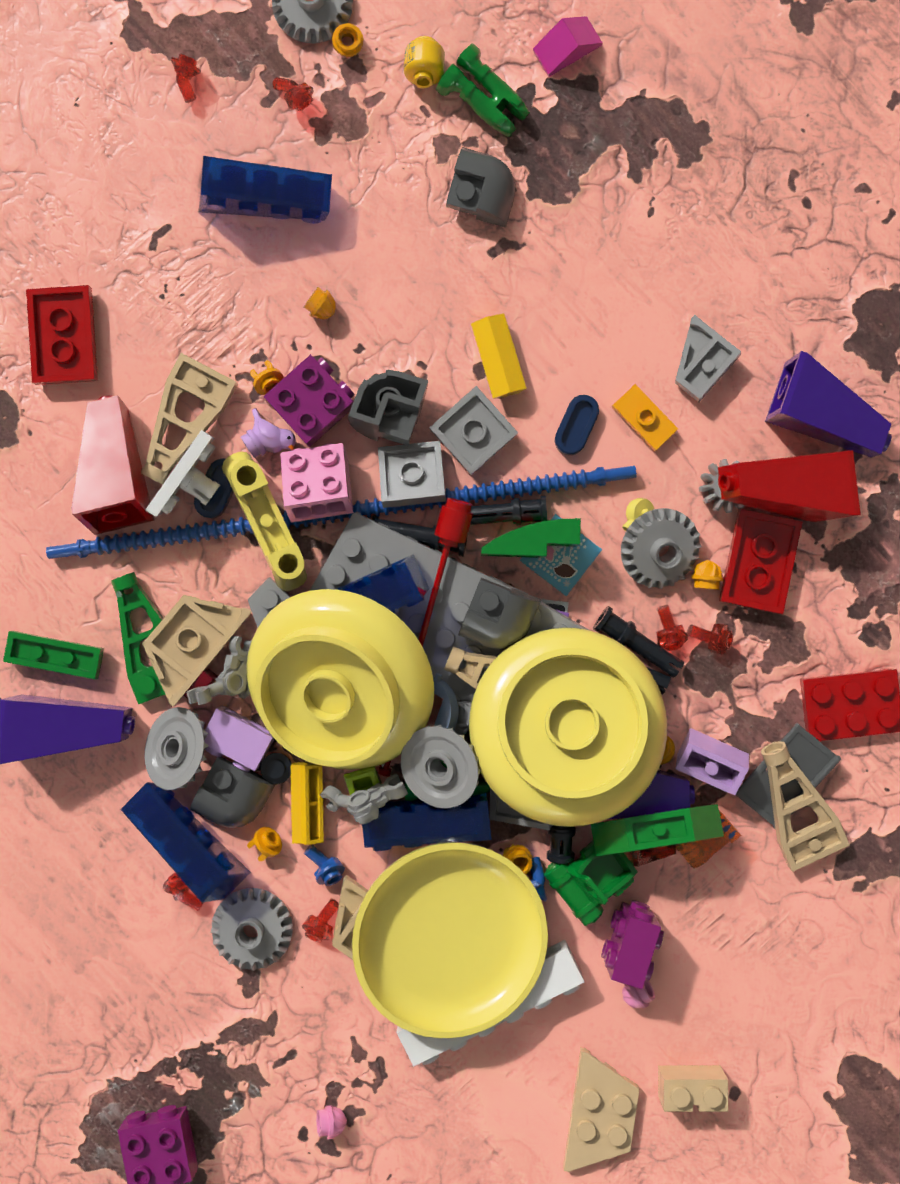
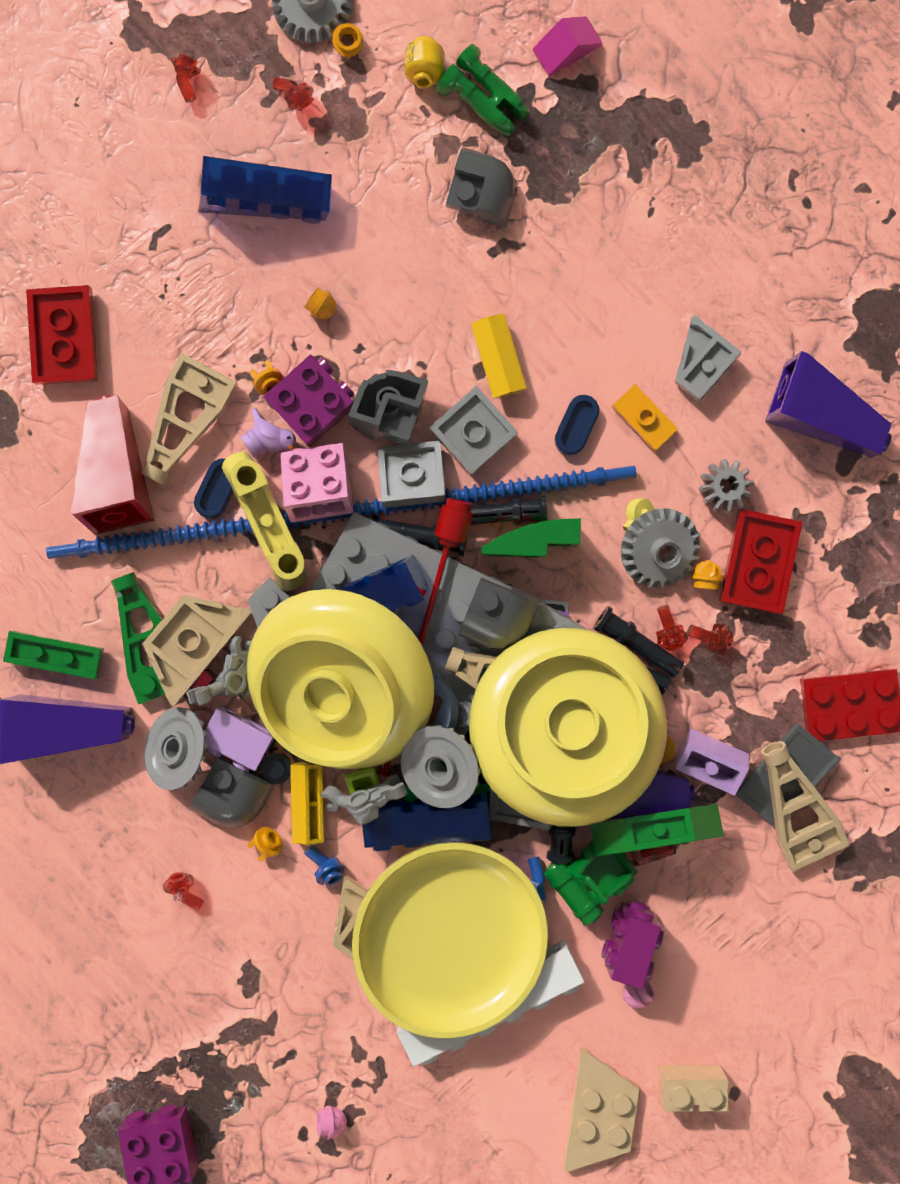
clear blue wedge [120,782,251,903] -> none
white plate [146,430,220,517] -> none
light grey gear [211,888,293,971] -> none
clear red plate [302,898,339,943] -> none
light orange plate [502,844,532,874] -> none
medium azure sticker [519,514,602,596] -> none
clear orange leg [676,811,742,869] -> none
red slope [718,450,861,522] -> none

